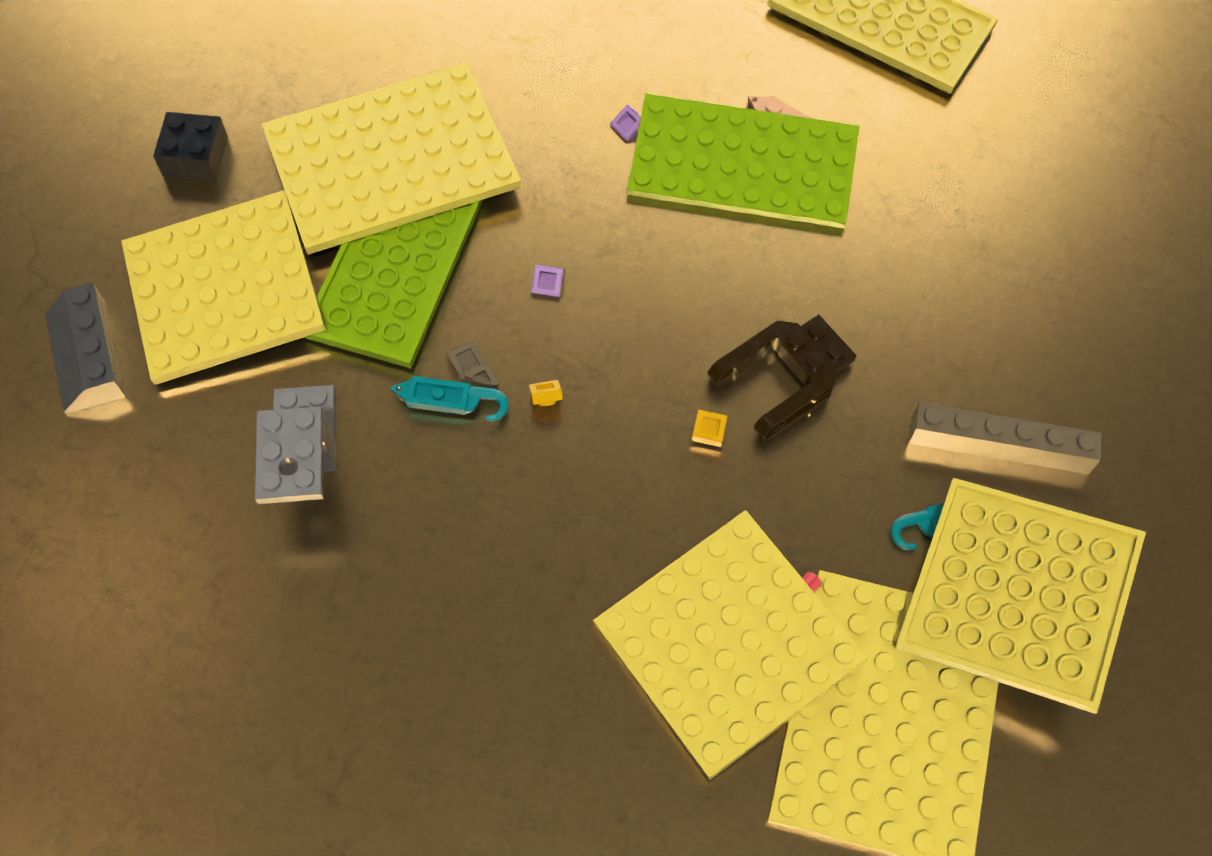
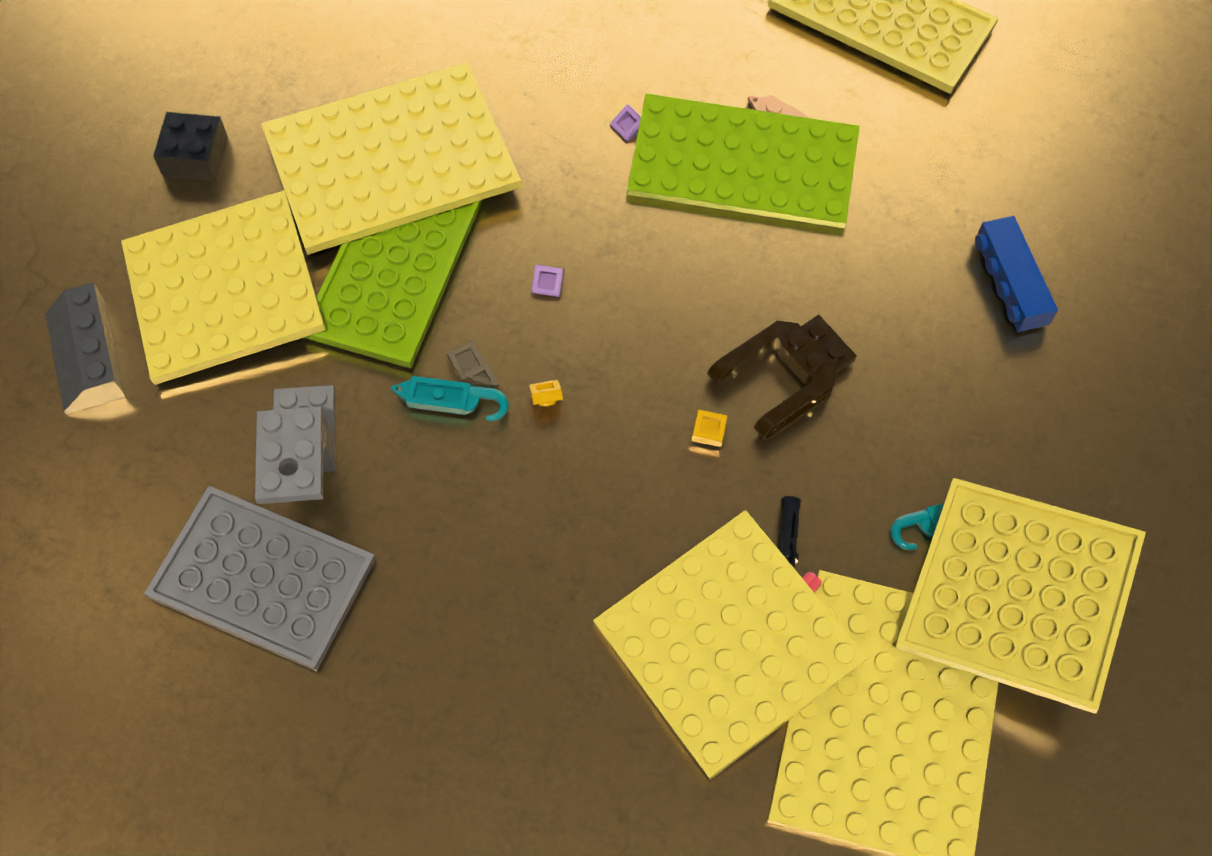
dark tan brick [909,402,1102,474] -> none
none -> light grey plate [144,486,376,672]
none -> black pin [777,496,801,568]
none -> blue brick [975,216,1058,332]

